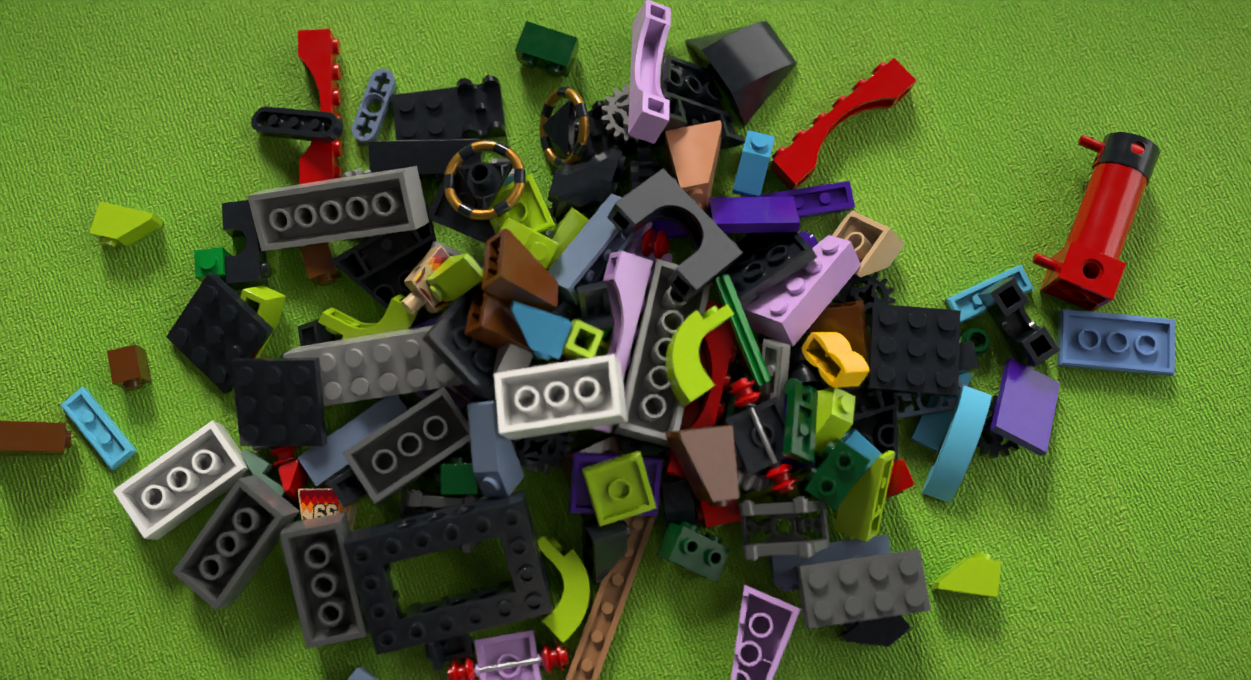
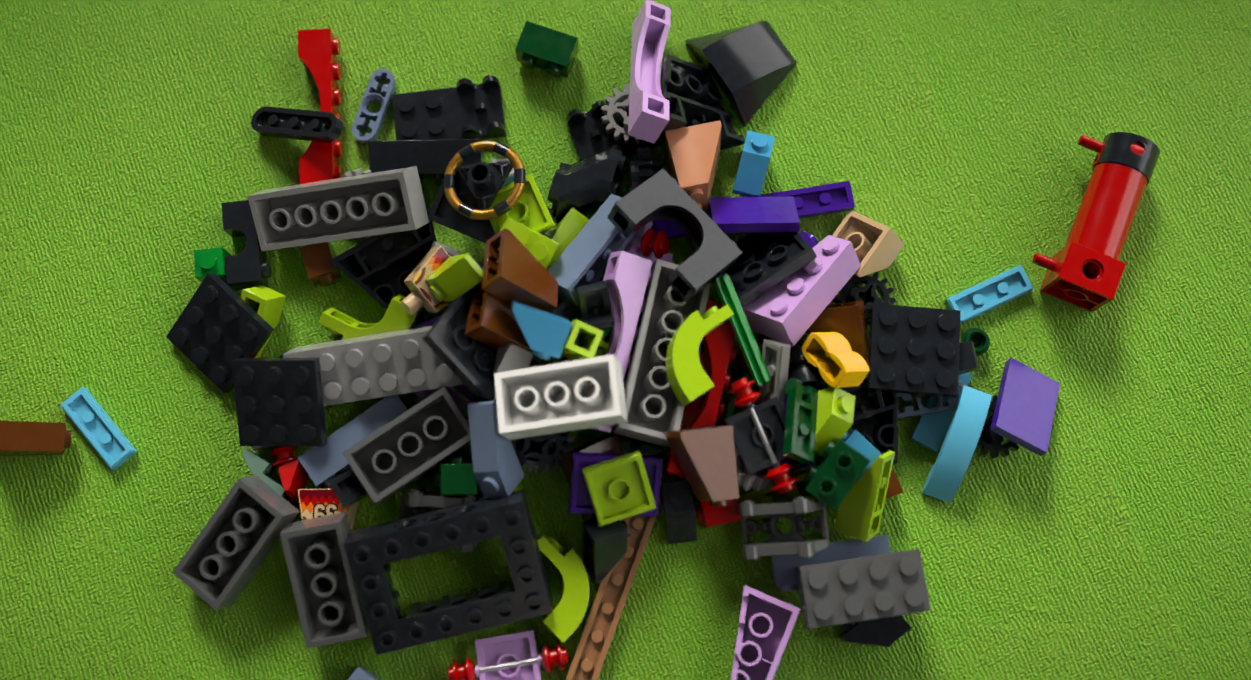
lime slope [90,202,163,248] -> none
reddish brown brick [107,344,152,391] -> none
white brick [113,421,252,540] -> none
black slope [298,319,335,346] -> none
black bracket [425,633,475,670] -> none
piece [539,87,589,168] -> none
dark green brick [656,521,730,582] -> none
red arch [770,58,917,190] -> none
red slope [886,458,915,497] -> none
lime slope [932,552,1001,597] -> none
black arch [978,277,1060,366] -> none
medium blue plate [1057,309,1175,376] -> none

